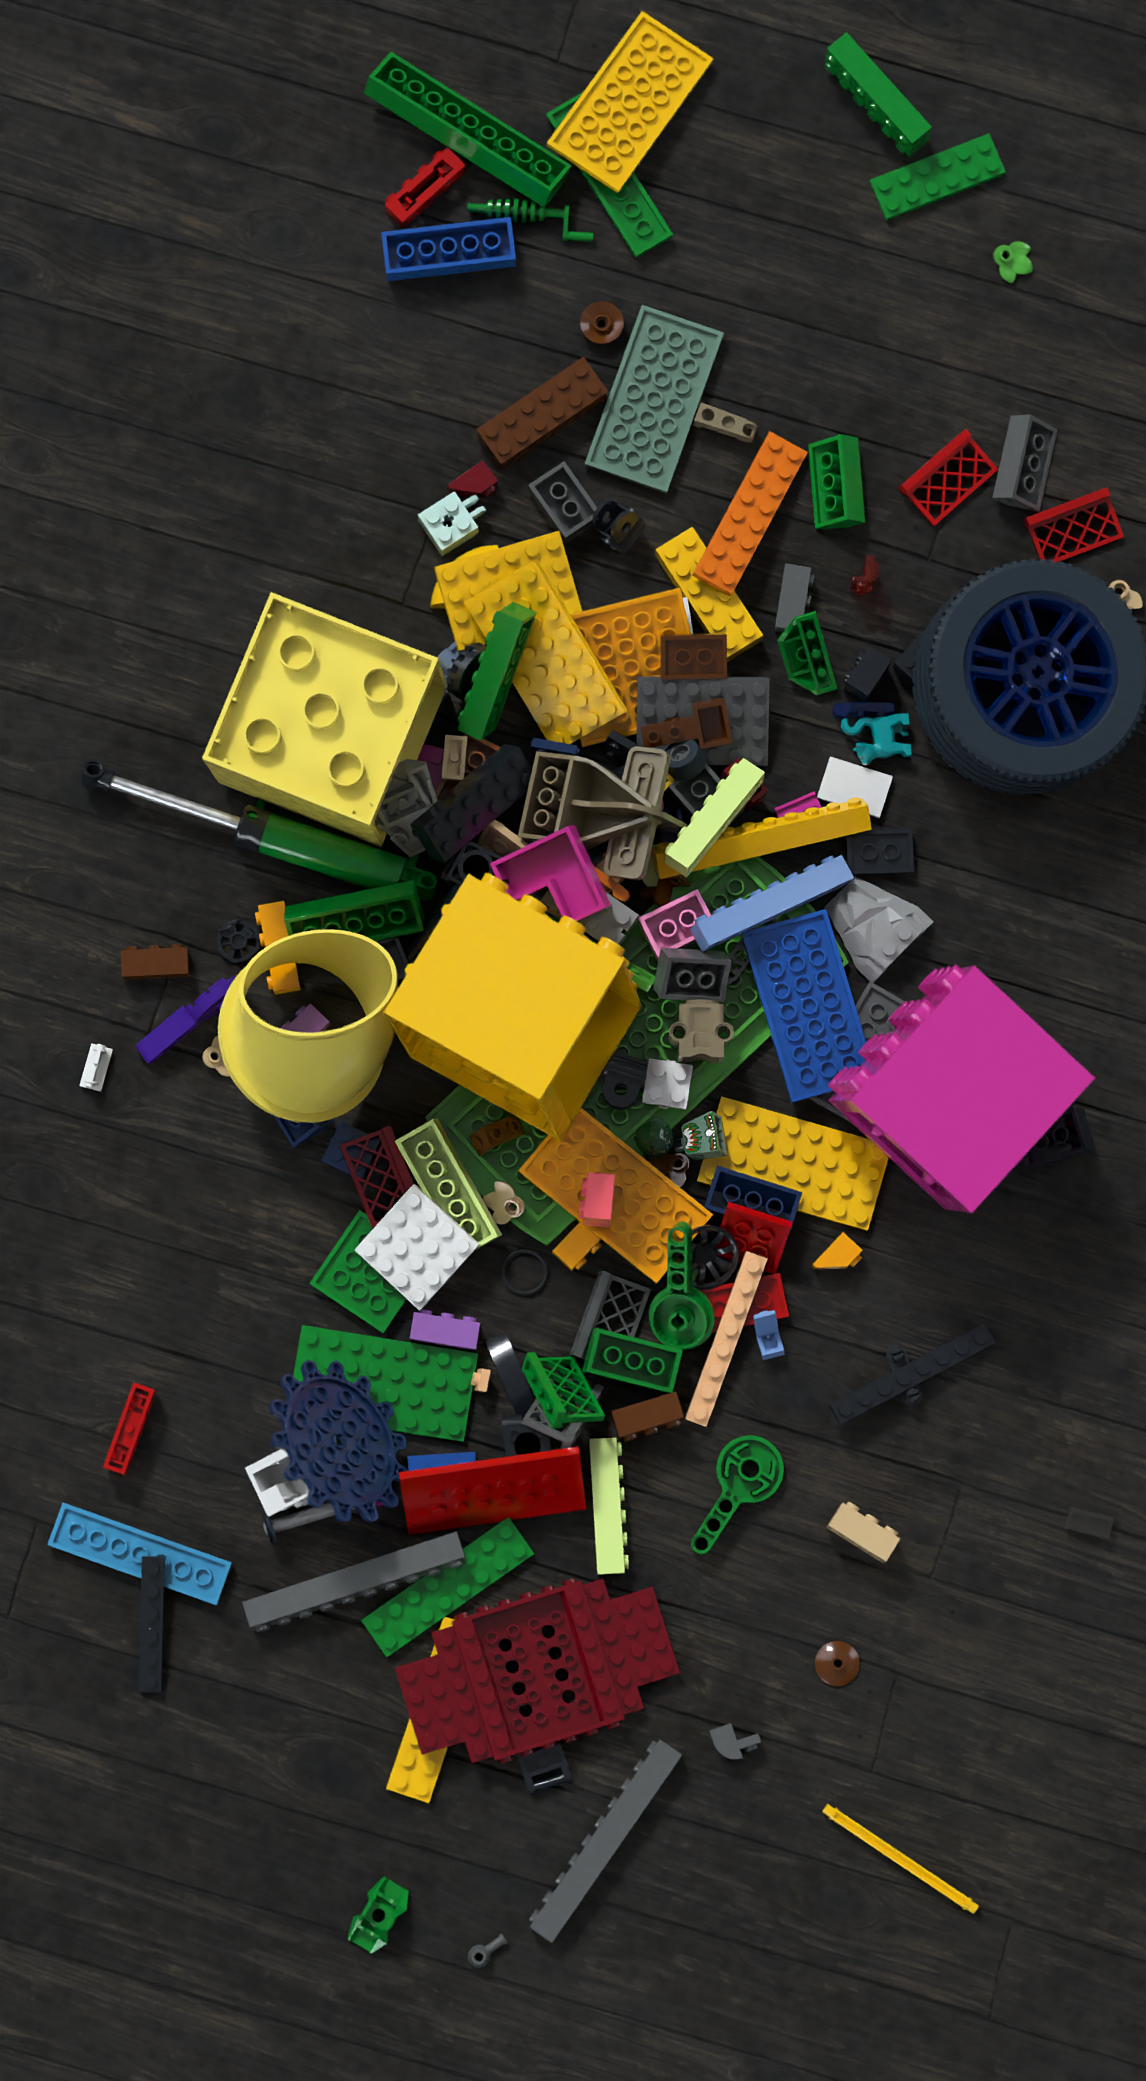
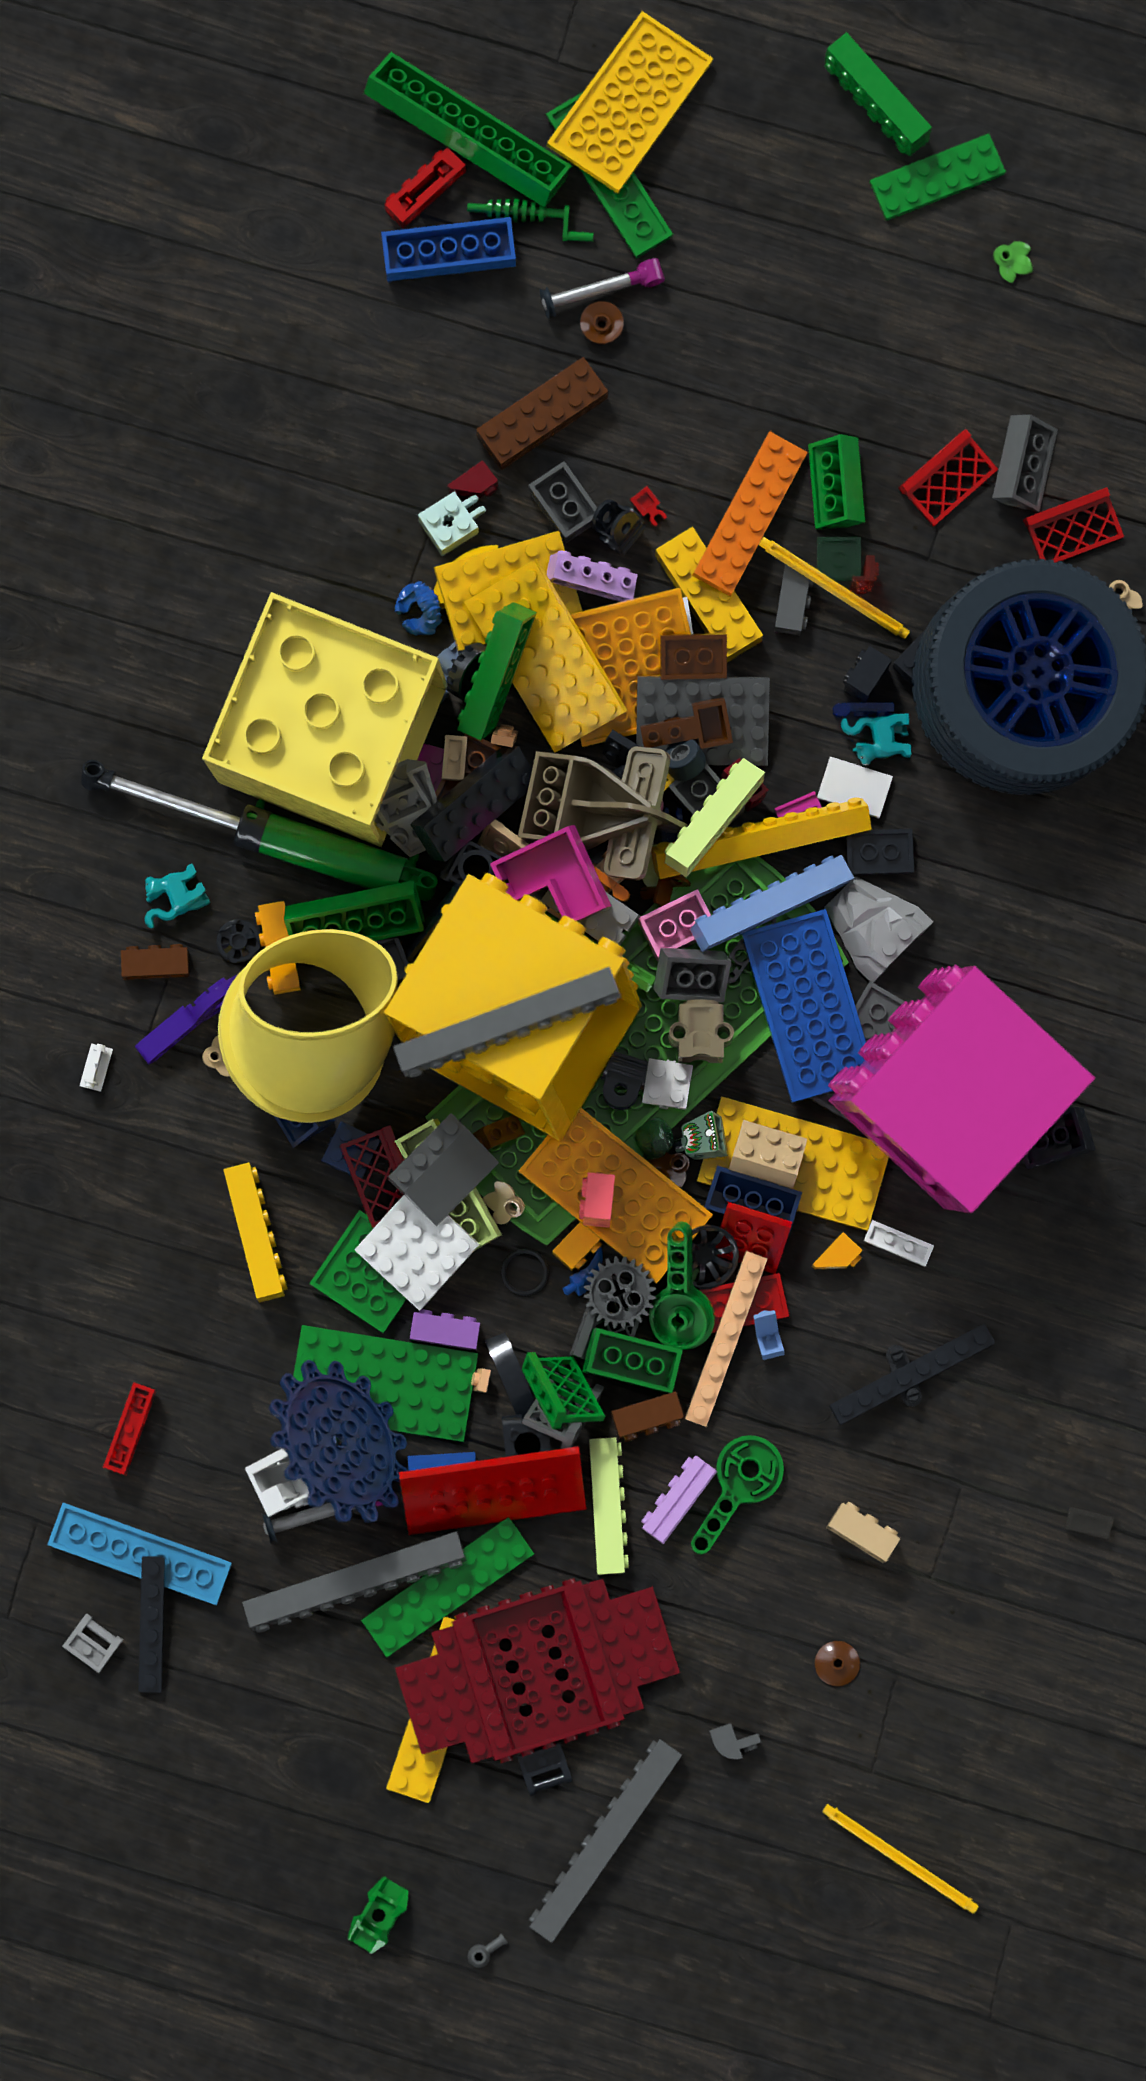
medium lavender brick [280,1004,330,1033] -> none
dark blue plate [531,738,580,756] -> none
sand green plate [585,305,724,494] -> none
dark tan leg [692,402,758,442] -> none
green wedge [777,611,838,695] -> none
none -> light grey plate [63,1614,123,1673]
none -> teal animal [145,864,210,928]
none -> yellow brick [223,1163,287,1303]
none -> dark grey slope [388,1113,499,1227]
none -> dark grey brick [393,967,621,1077]
none -> blue piece [395,581,442,636]
none -> medium nougat plate [491,724,518,747]
none -> piece [540,258,665,319]
none -> lavender brick [546,551,638,602]
none -> blue bar [563,1247,603,1296]
none -> dark grey gear [584,1256,656,1329]
none -> red plate [629,486,667,526]
none -> lavender brick [641,1455,717,1544]
none -> tan brick [729,1120,807,1189]
none -> yellow piece [759,537,910,639]
none -> clear green plate [817,537,861,581]
none -> white plate [864,1220,934,1267]

